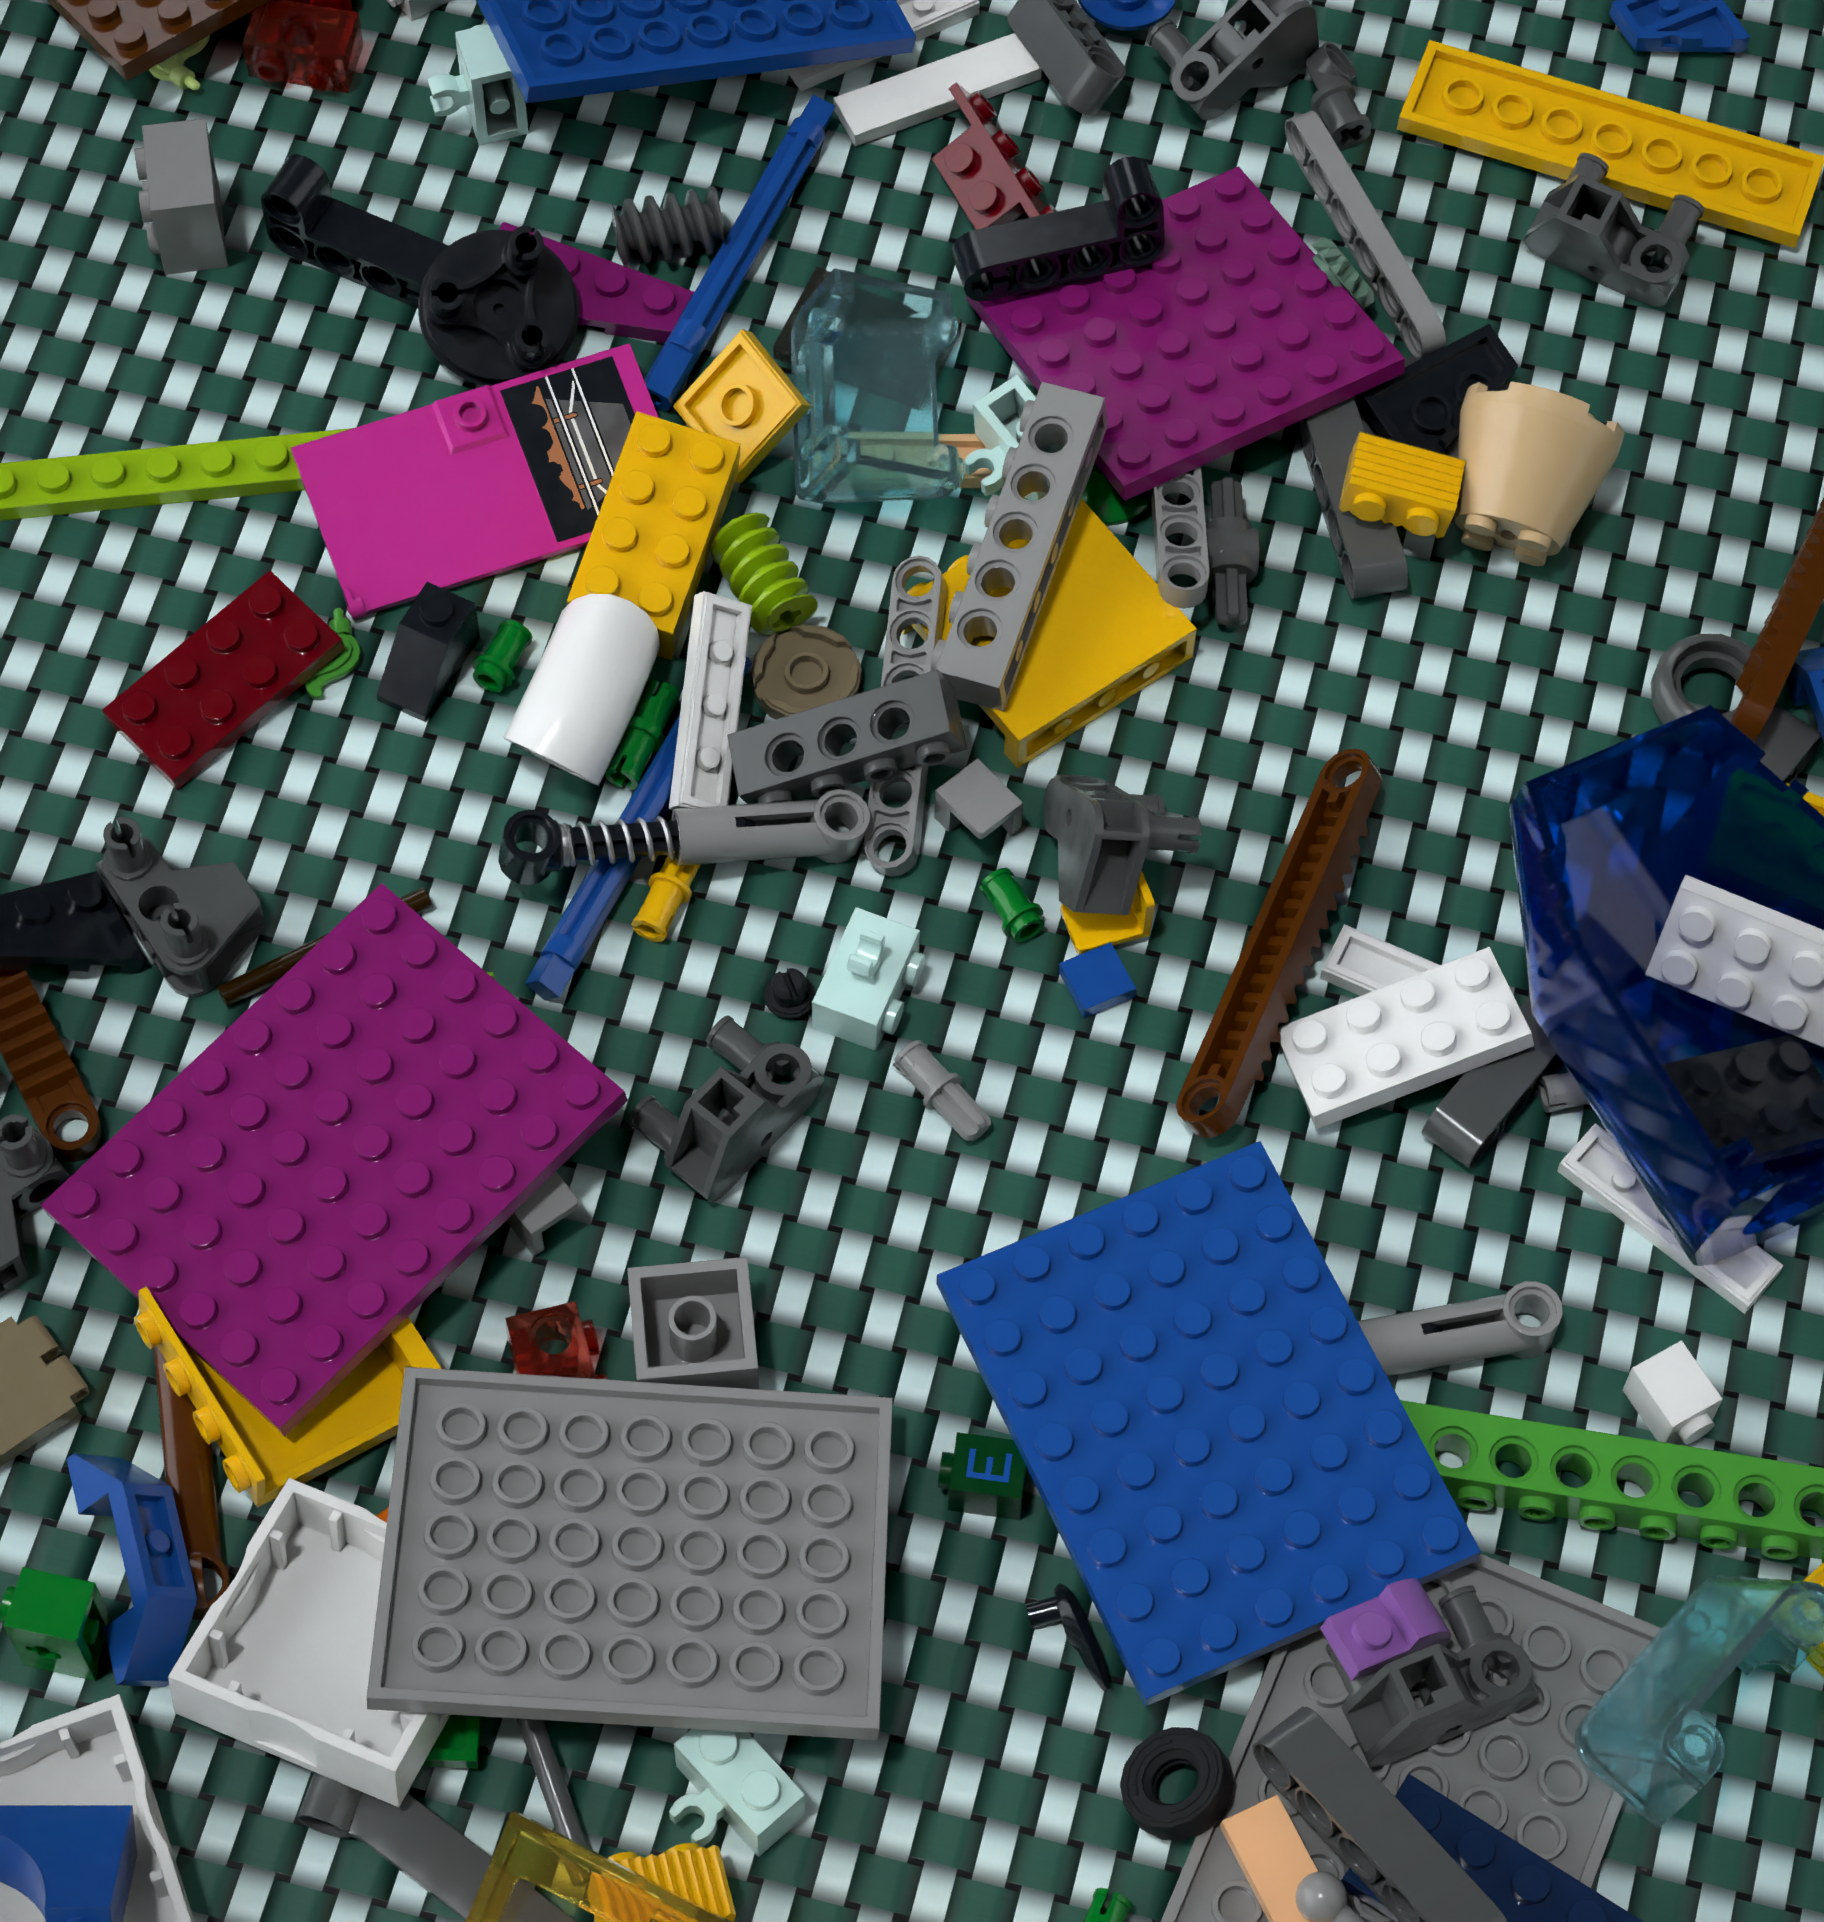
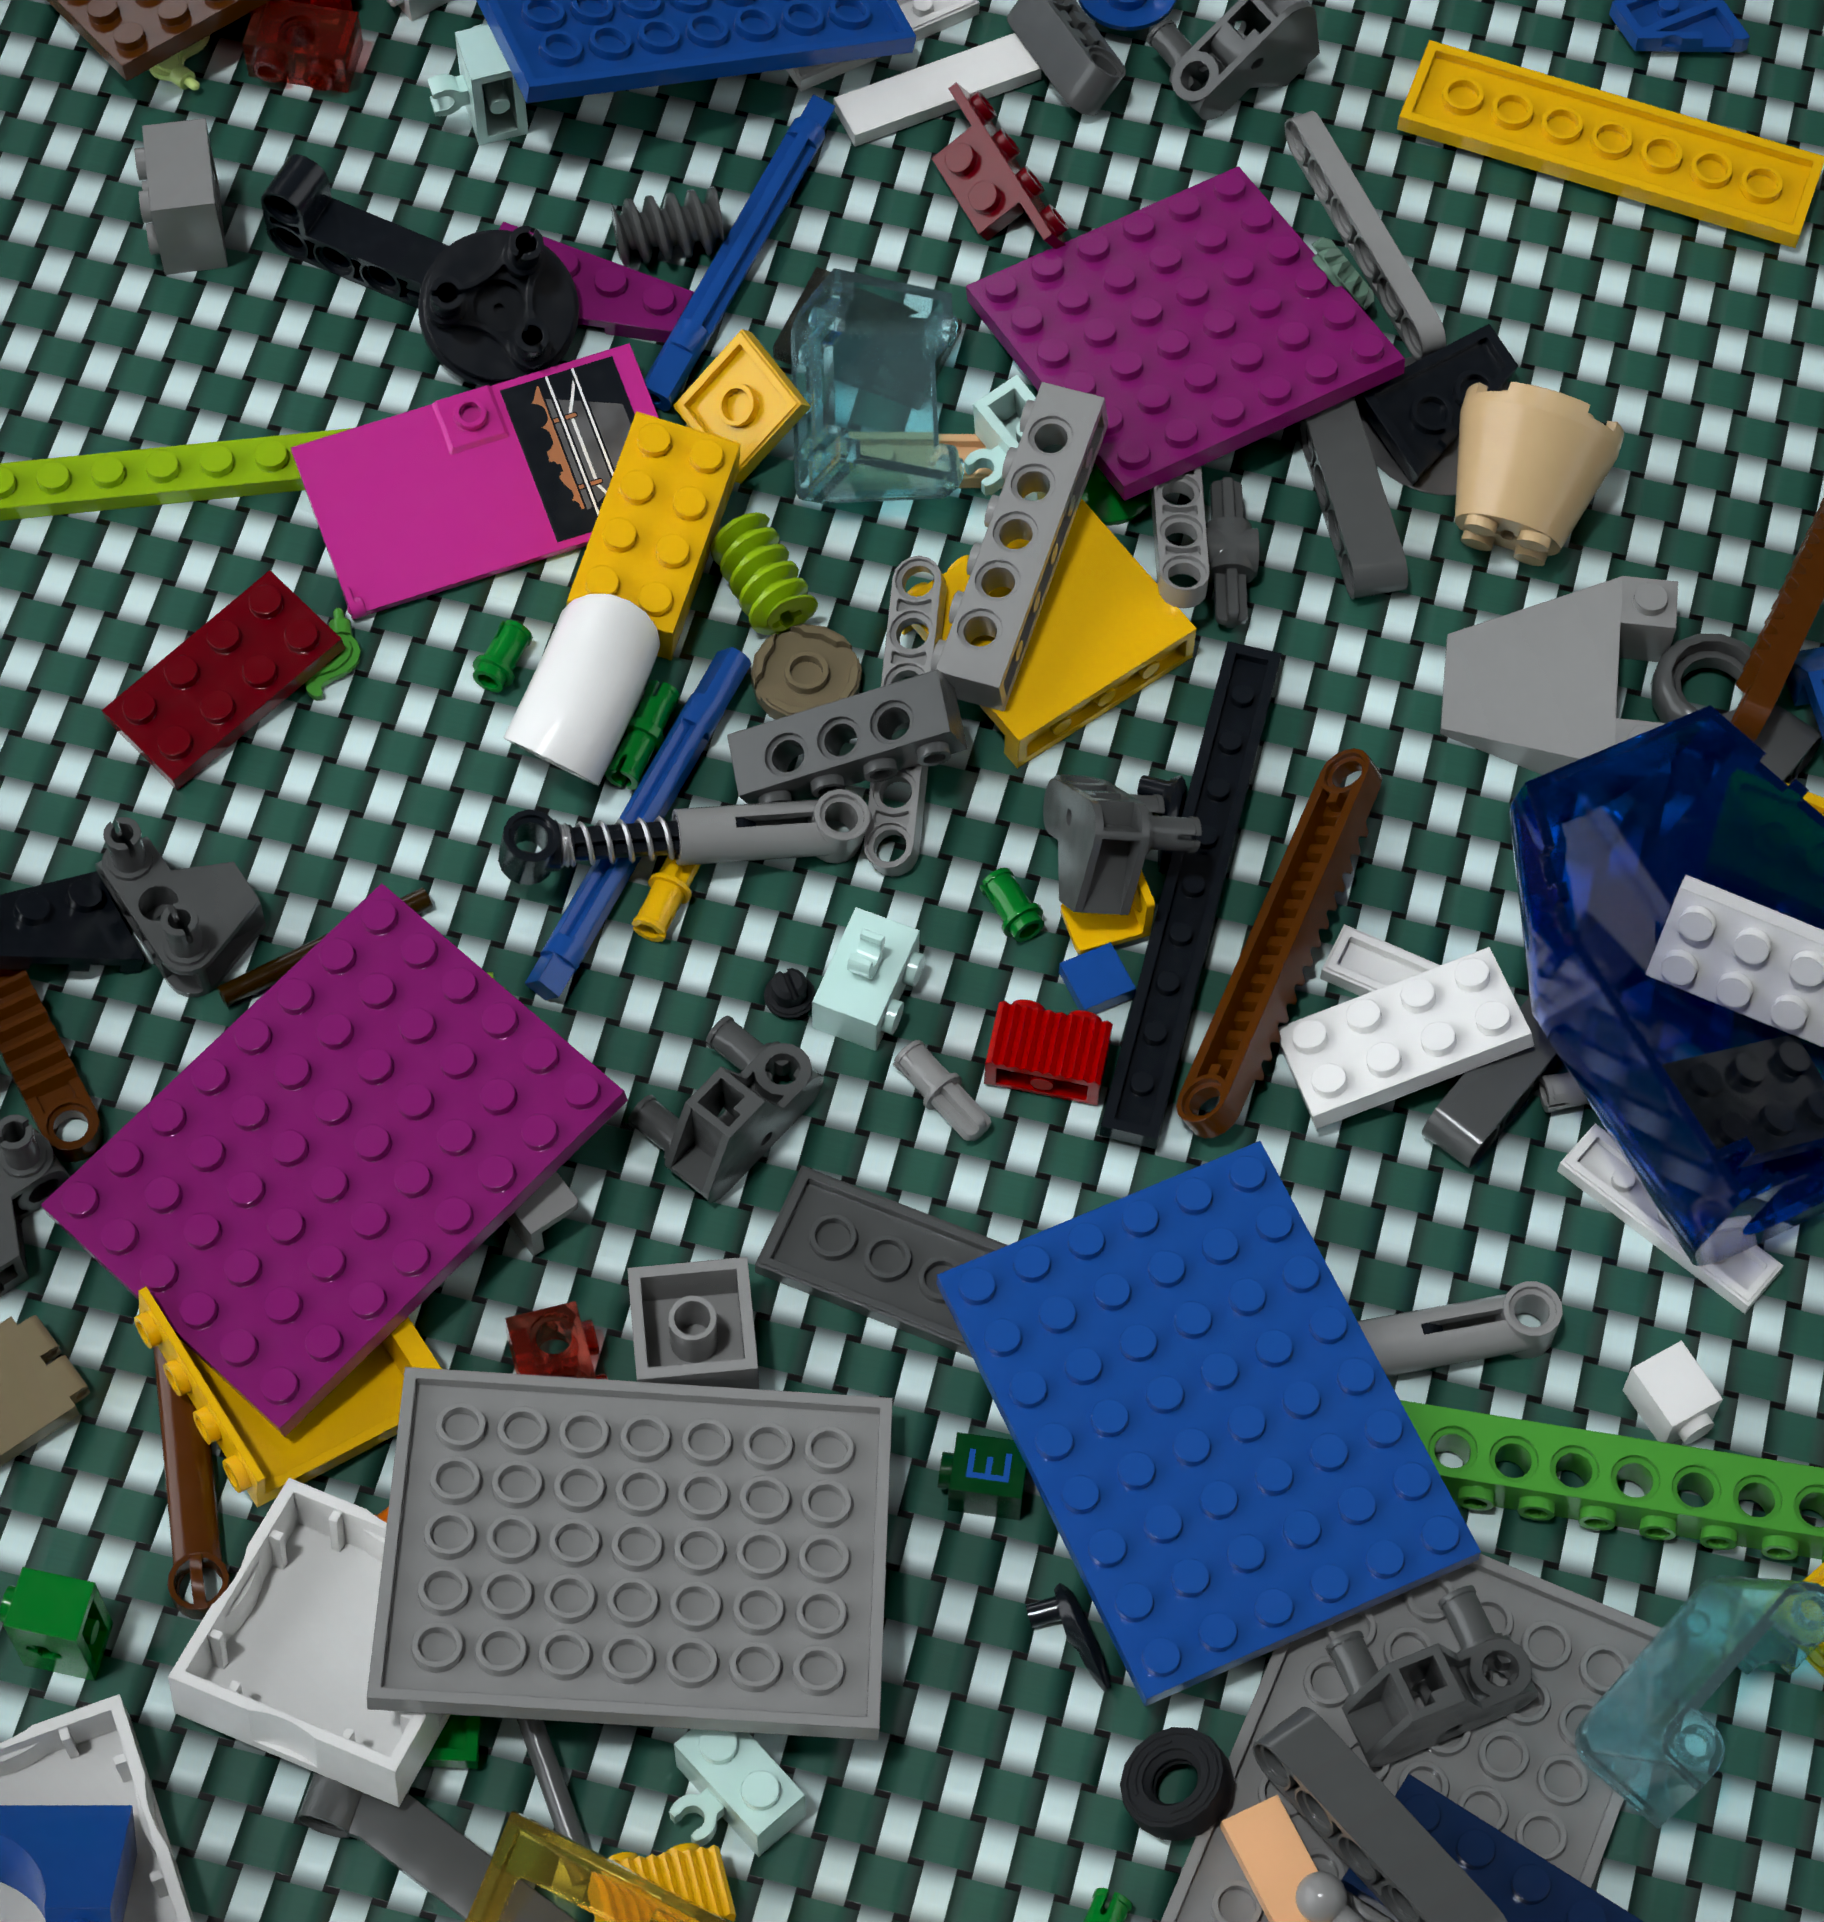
blue slope [67,1454,197,1687] -> none
black slope [377,582,480,722] -> none
white tile [669,591,752,810] -> none
light grey panel [934,758,1023,839] -> none
black beam [951,156,1165,302] -> none
dark grey connector [1306,42,1372,151] -> none
medium lavender brick [1320,1578,1452,1681] -> none
yellow brick [1339,431,1466,538] -> none
dark grey piece [1524,153,1704,307] -> none
none -> dark grey tile [755,1166,1007,1358]
none -> red brick [984,999,1113,1106]
none -> black plate [1100,641,1282,1149]
none -> black bar [1137,775,1187,874]
none -> light grey wedge [1440,576,1678,805]

